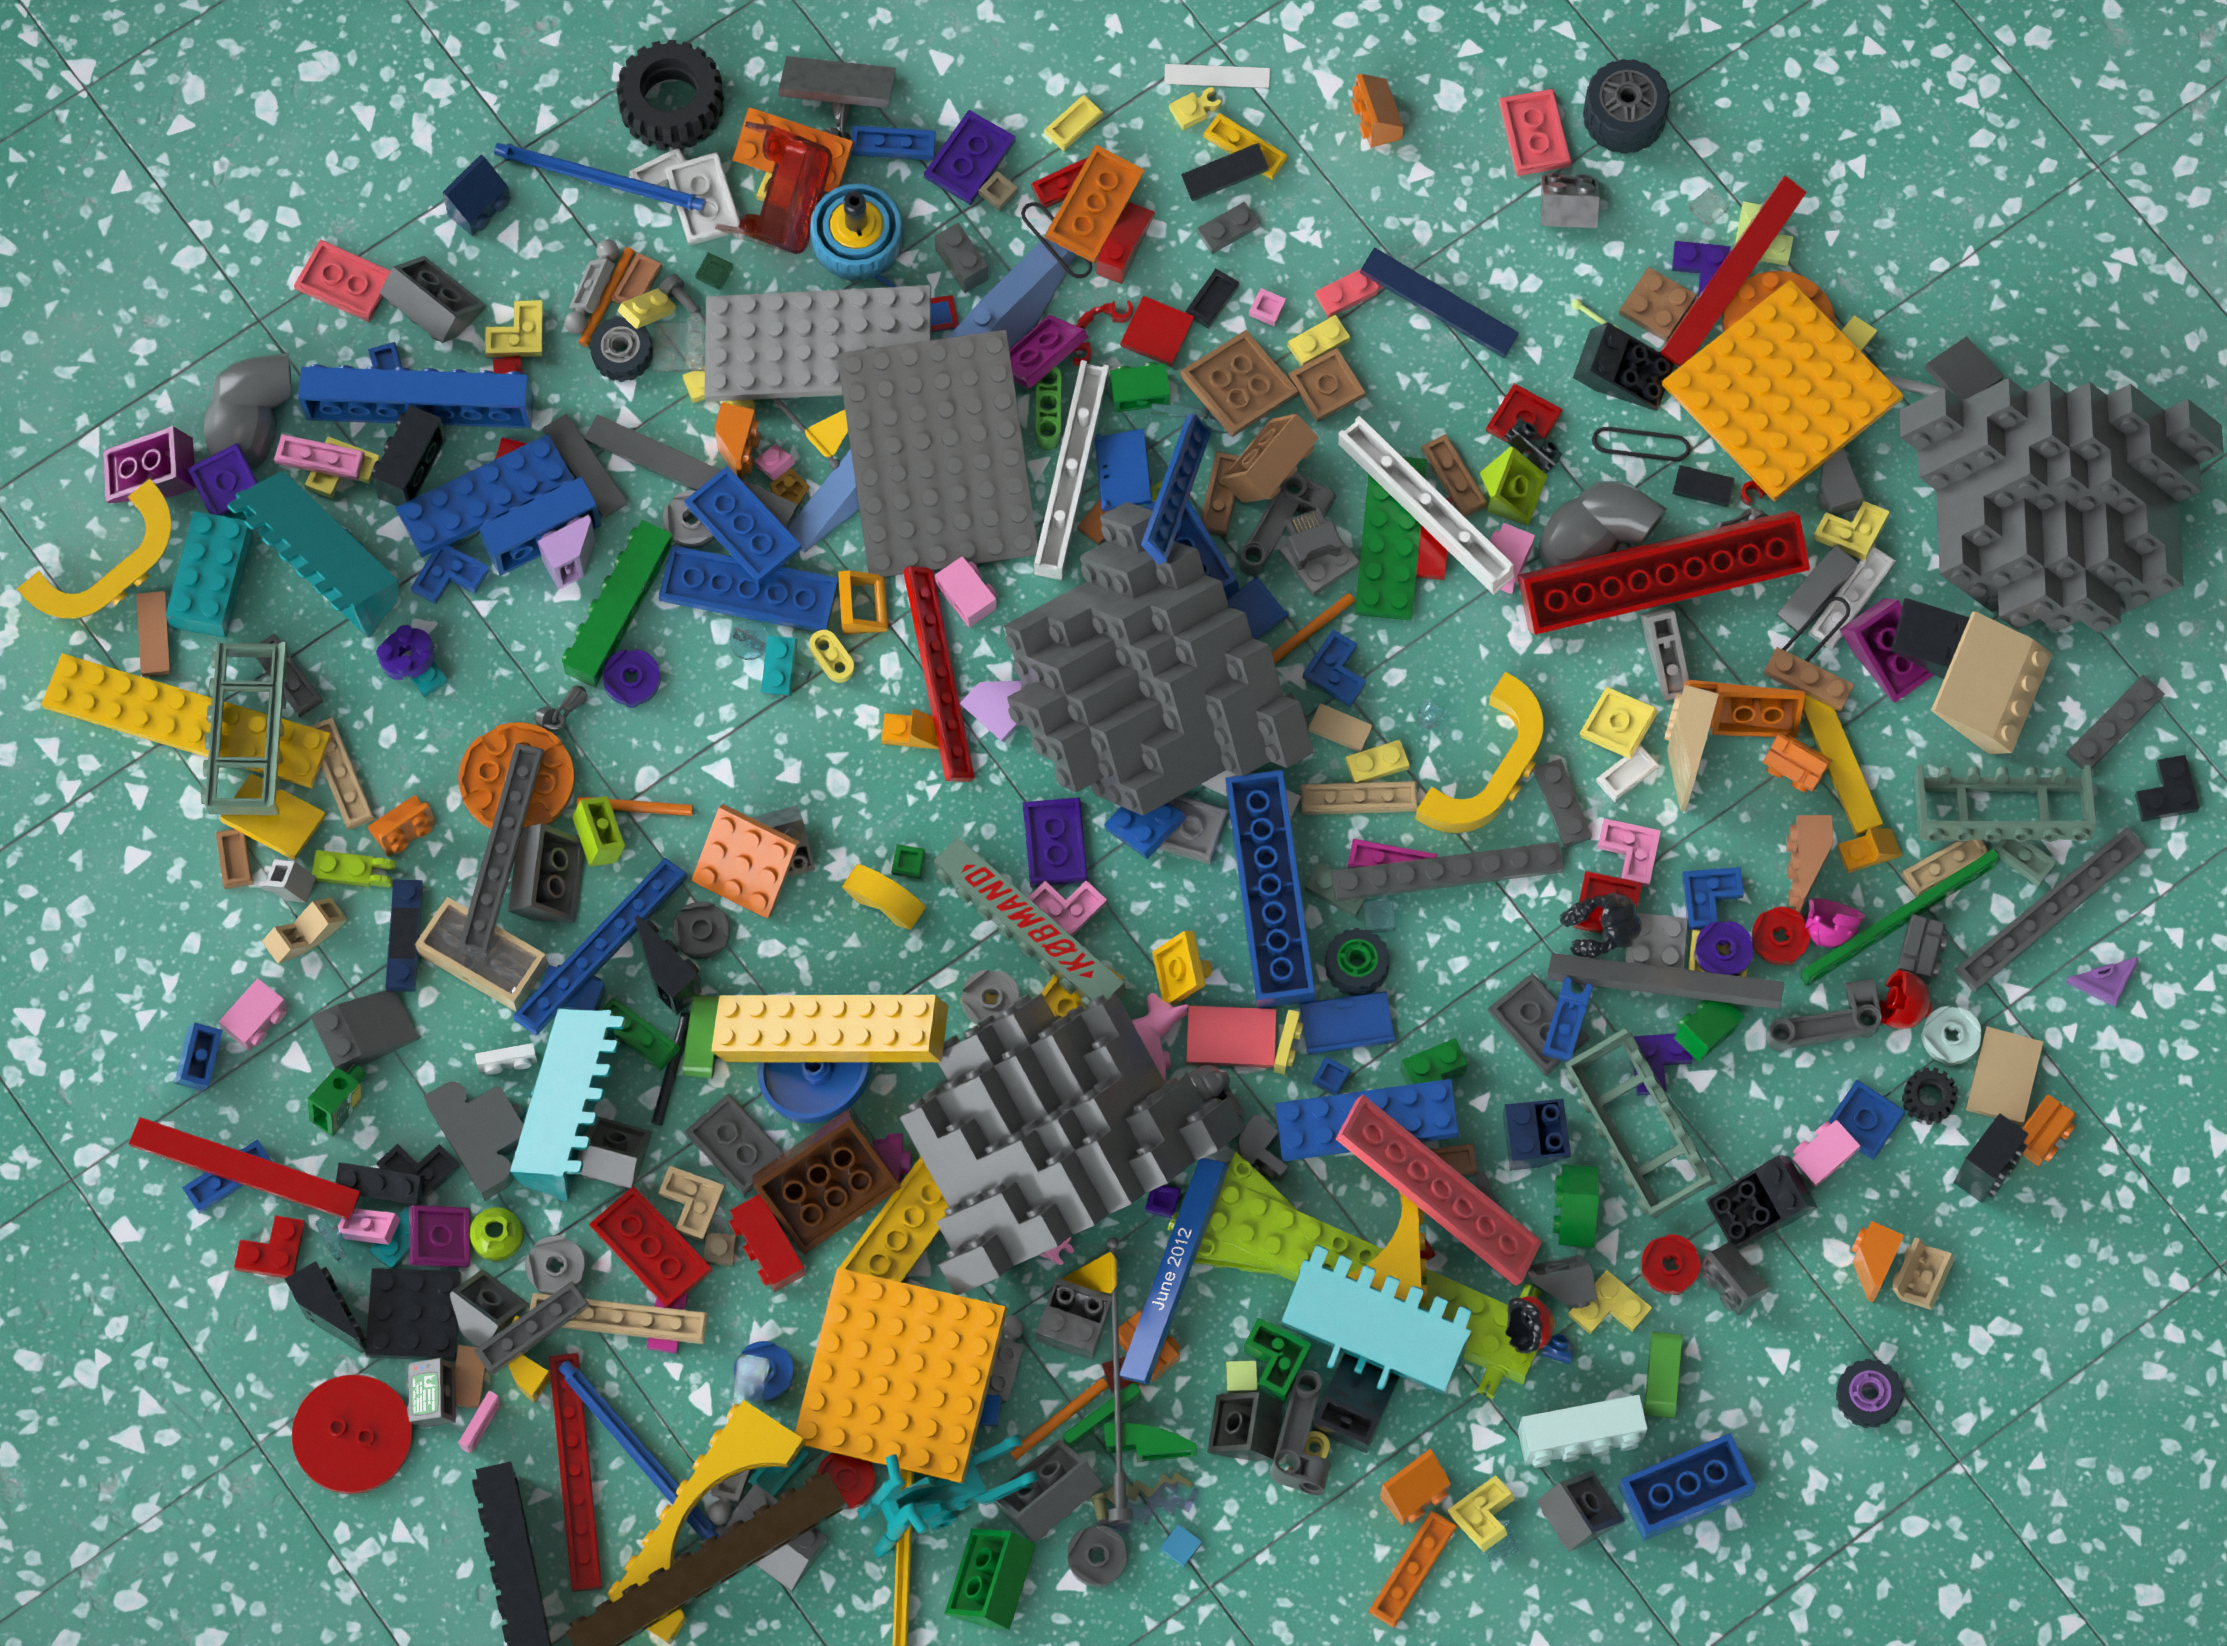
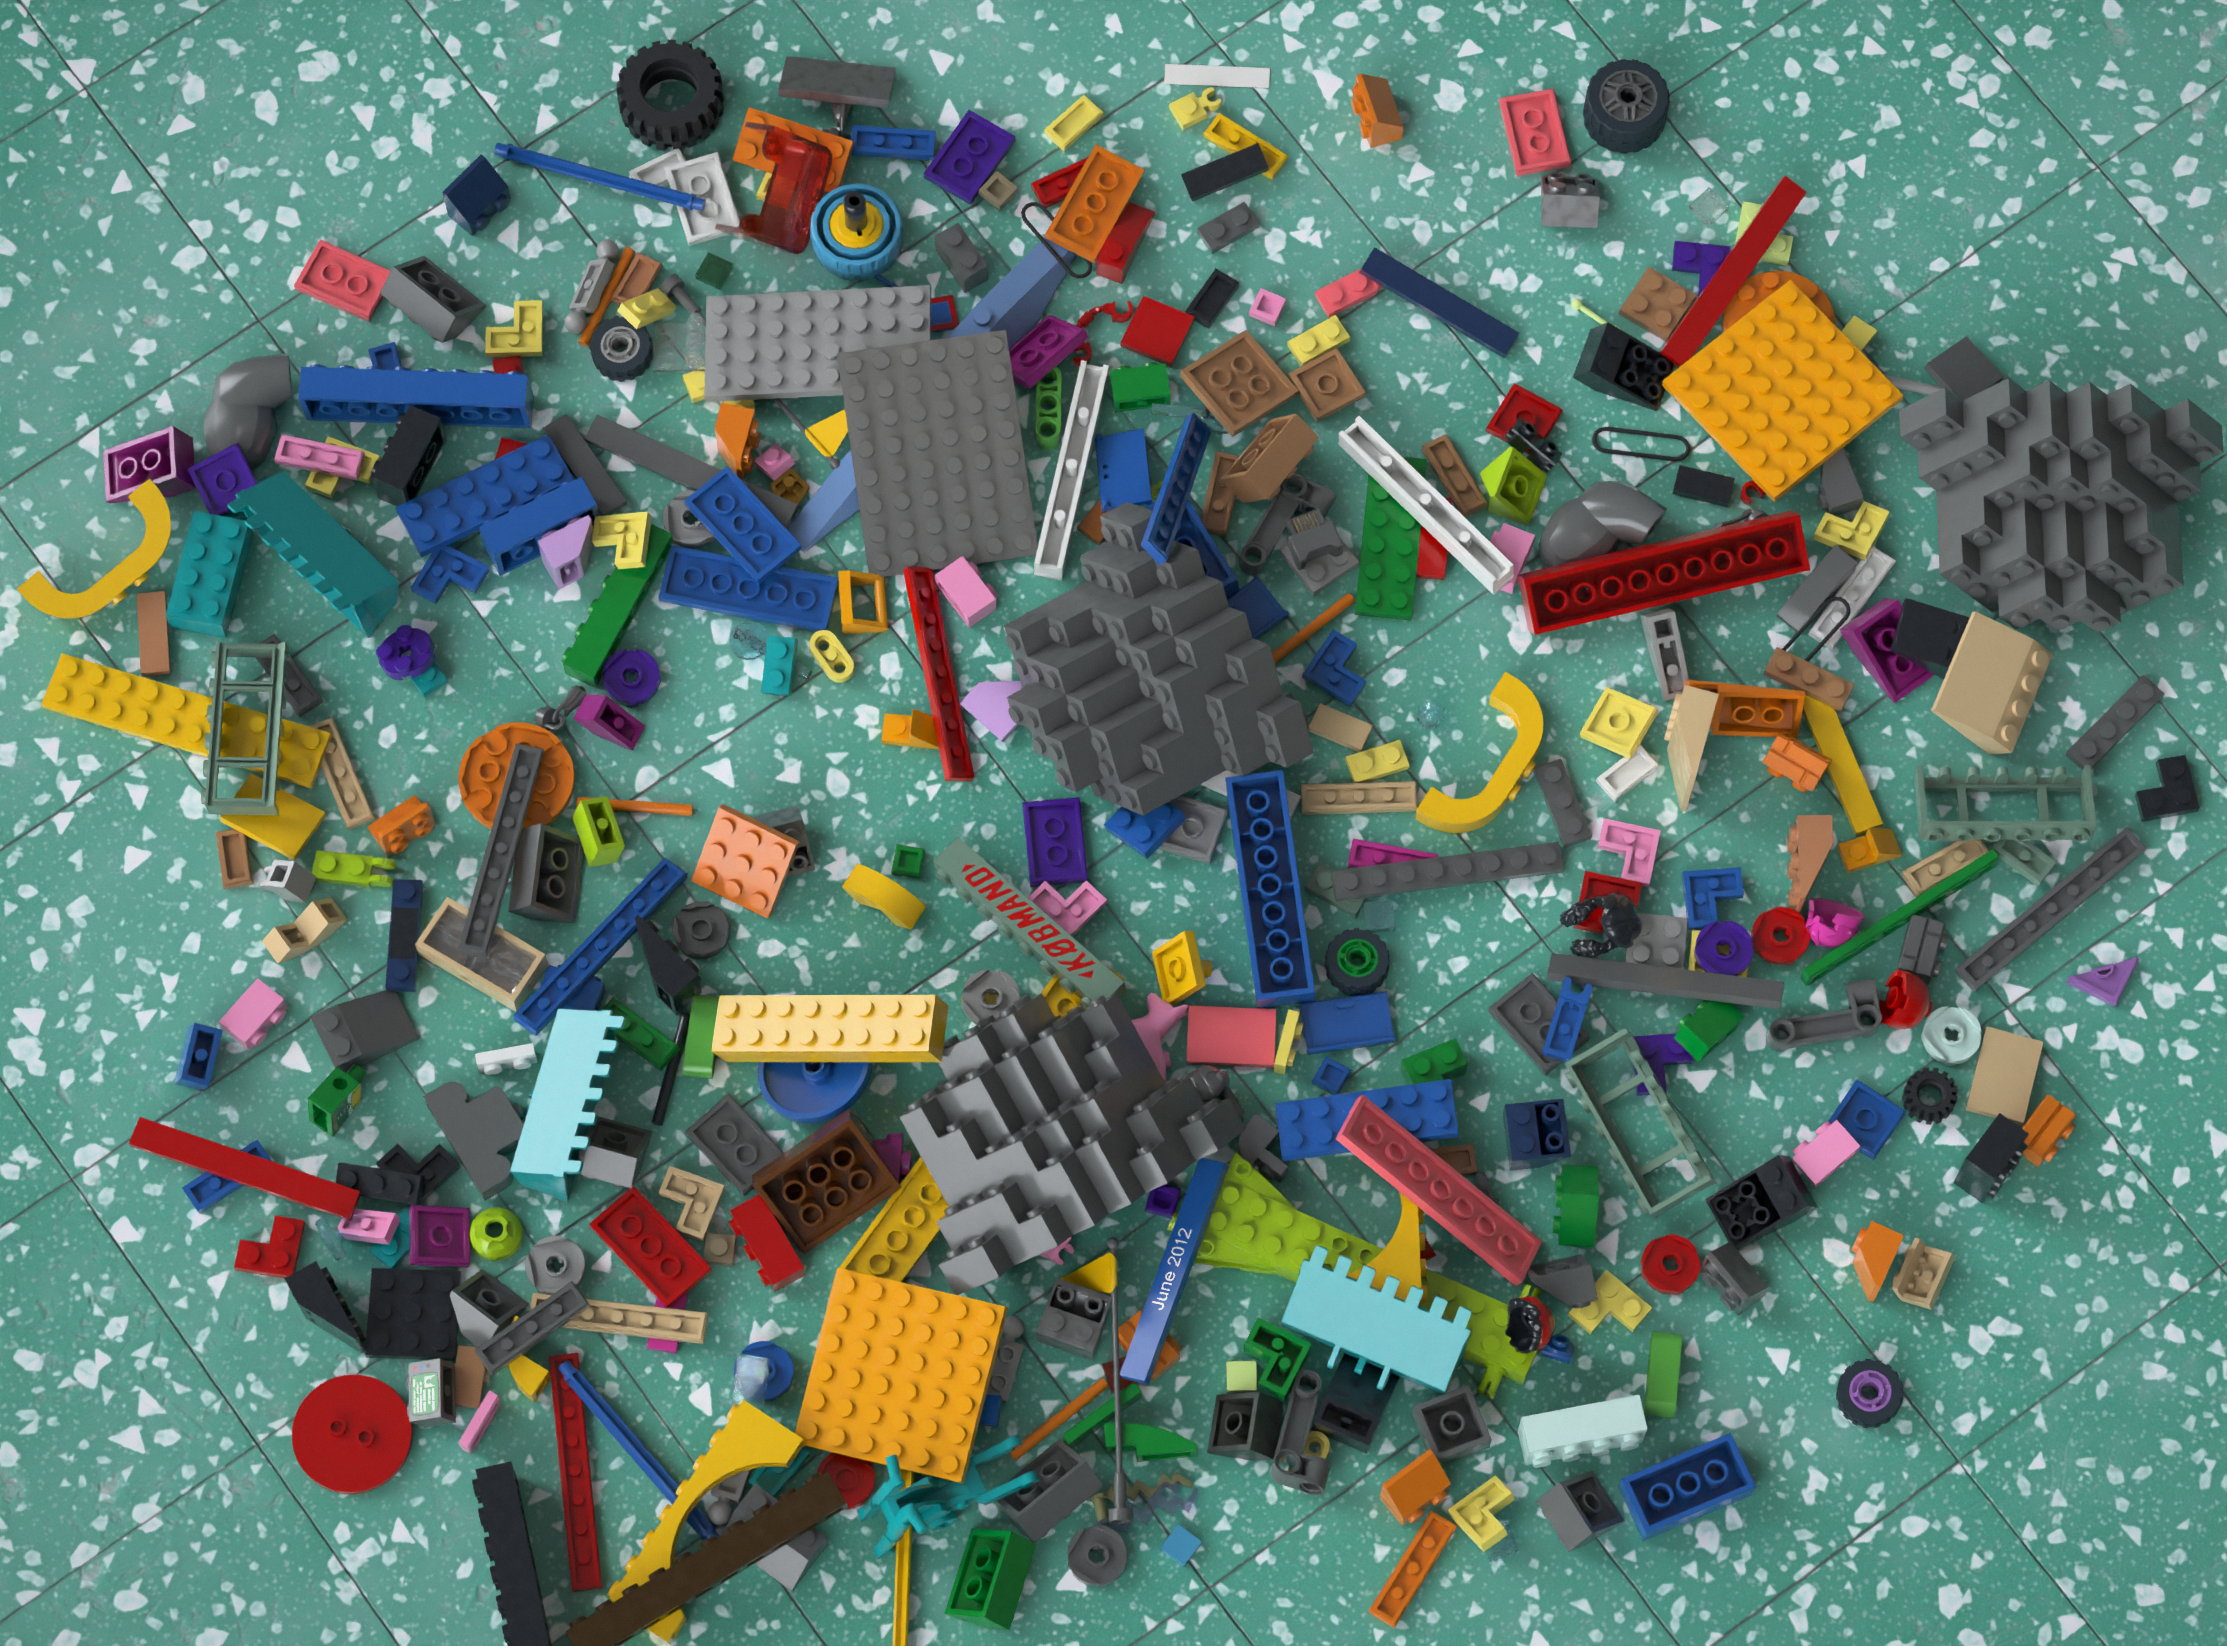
none -> magenta slope [573,694,645,750]
none -> light yellow plate [592,512,652,569]
none -> dark grey brick [1411,1385,1492,1466]

